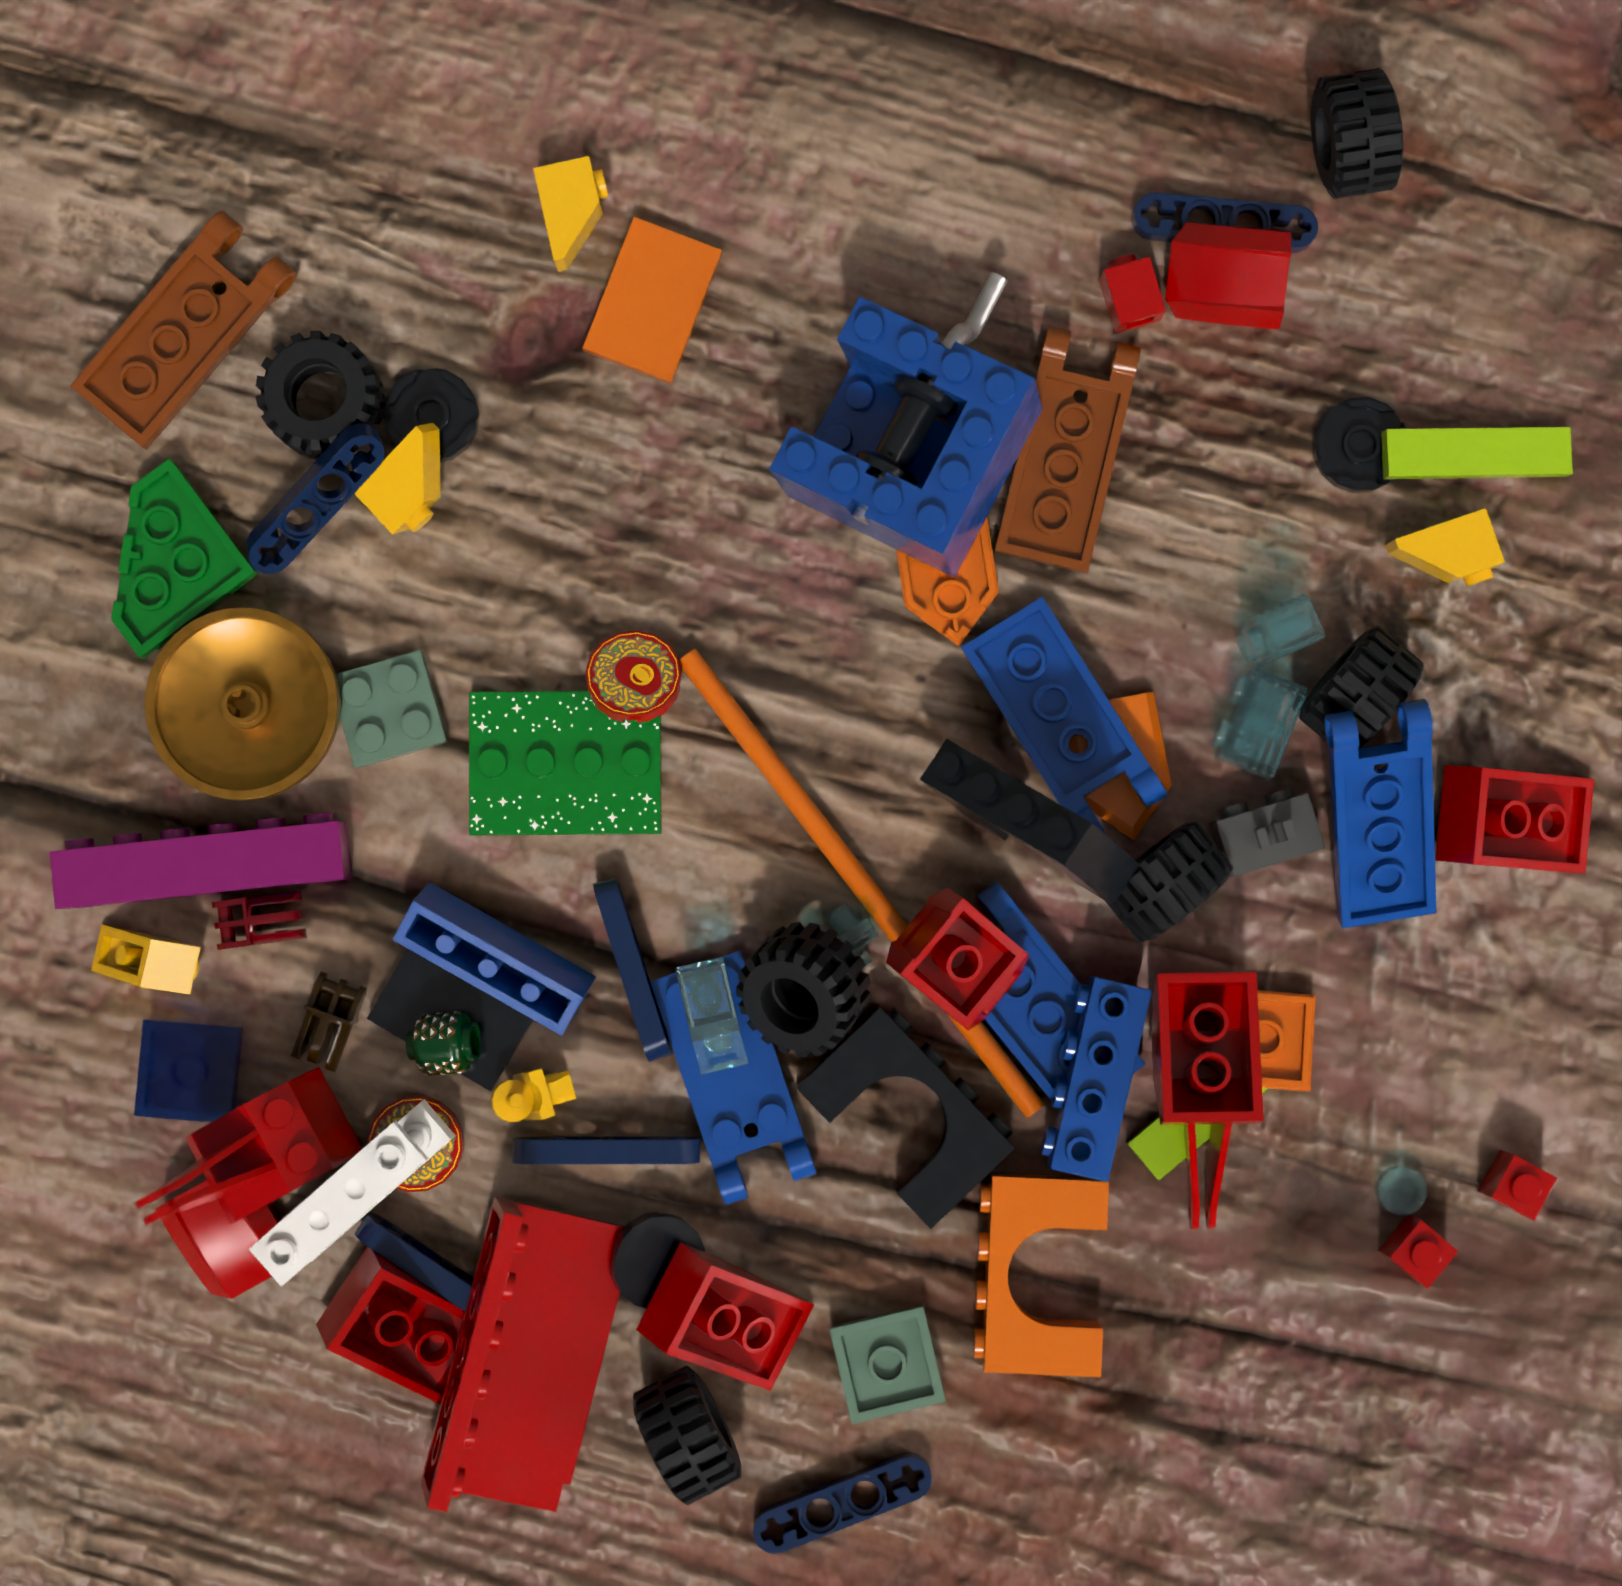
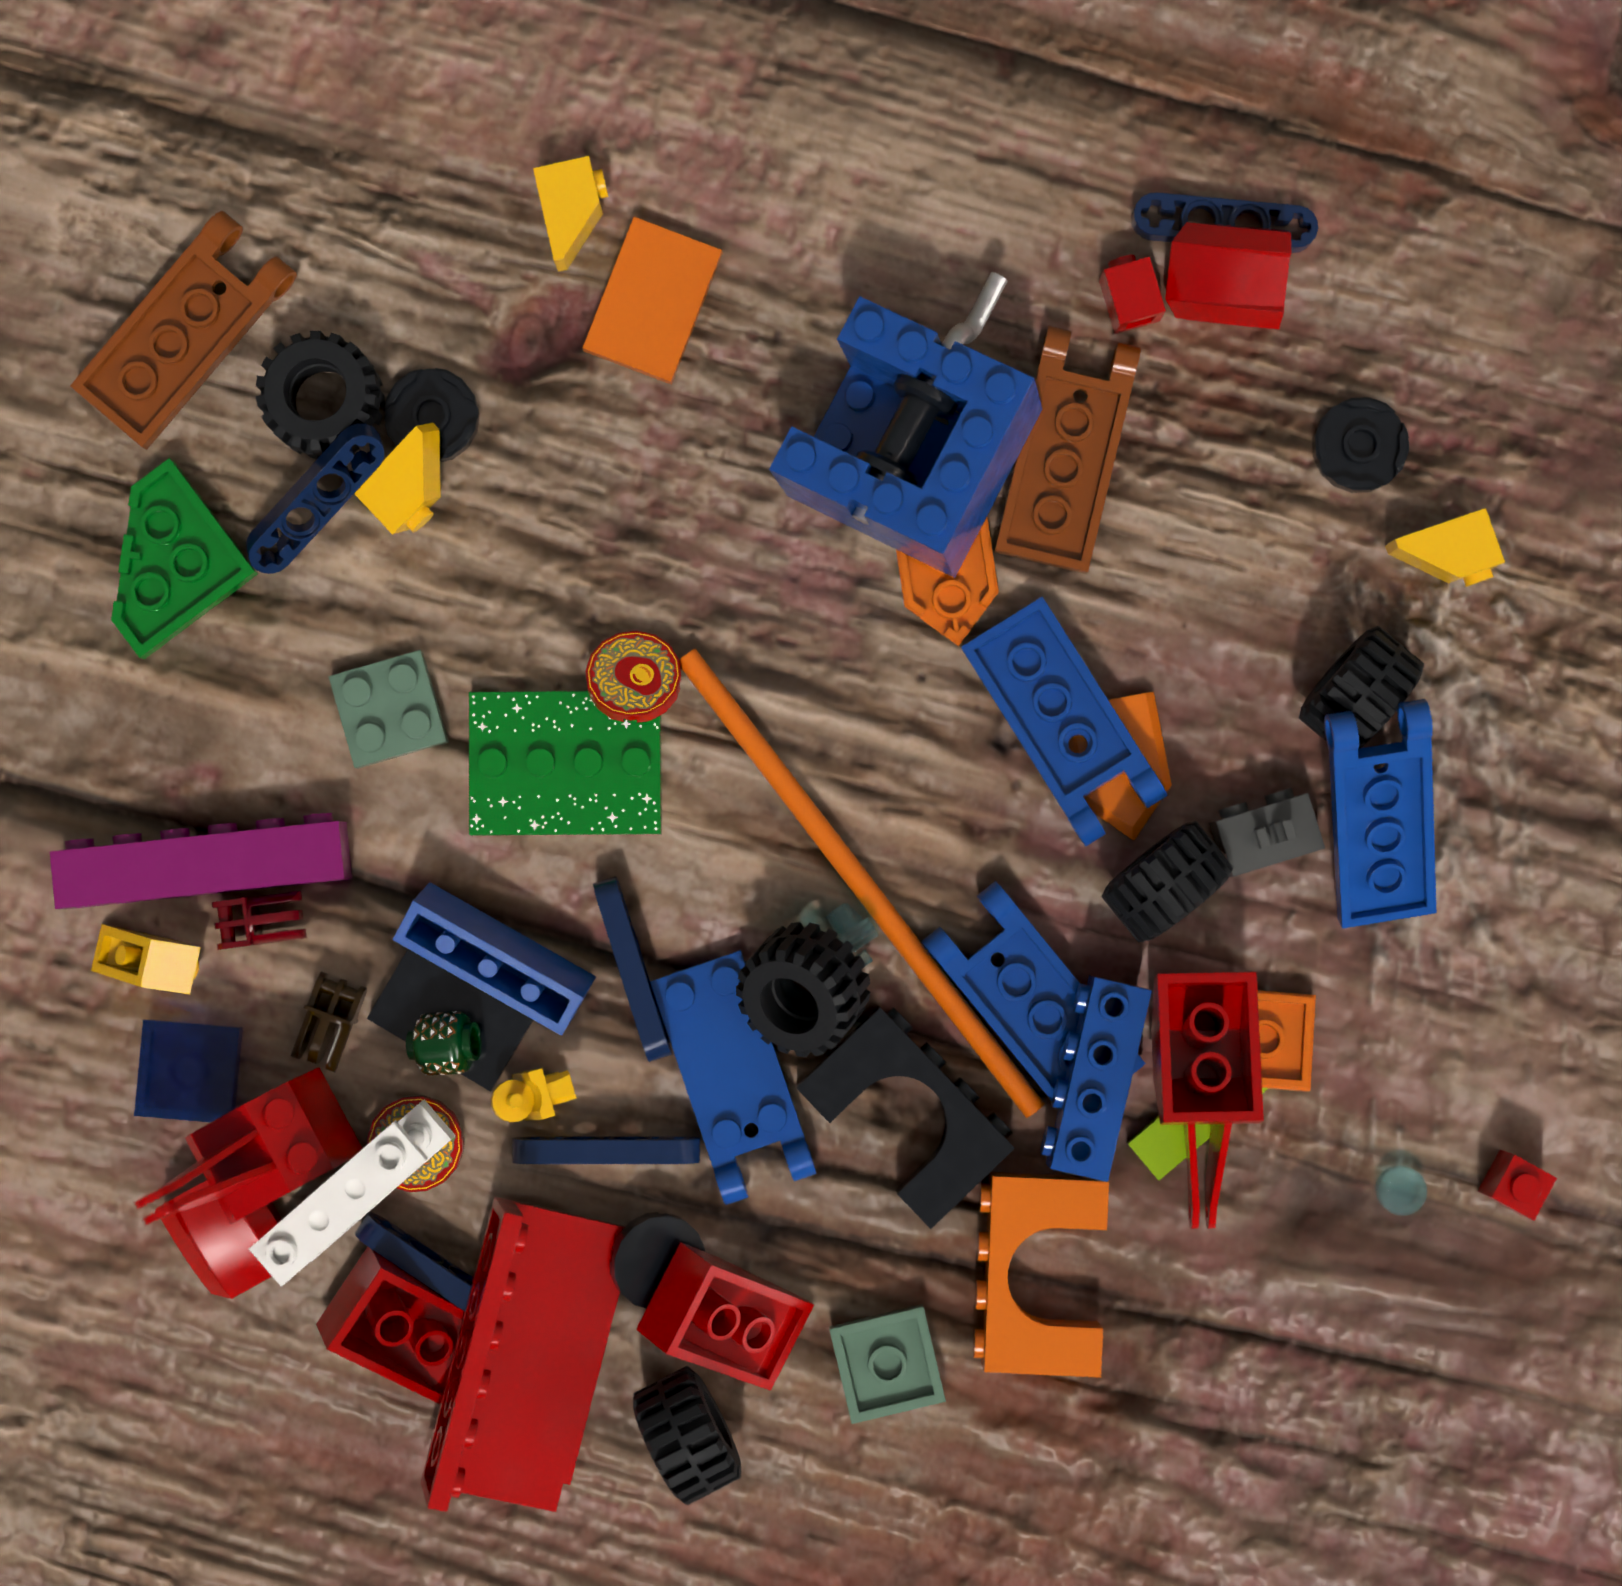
pearl gold dish [144,607,341,801] -> none
clear light blue slope [676,957,749,1075] -> none
dark blue beam [753,1452,932,1554] -> none
red slope [886,888,1030,1031] -> none
black arch [920,738,1140,905] -> none
clear light blue brick [1211,668,1309,780] -> none
clear light blue brick [1236,594,1325,668] -> none
black tyre [1311,68,1404,199] -> none
red brick [1378,1213,1459,1289] -> none
lime tile [1381,427,1573,479] -> none
red slope [1435,765,1594,874] -> none

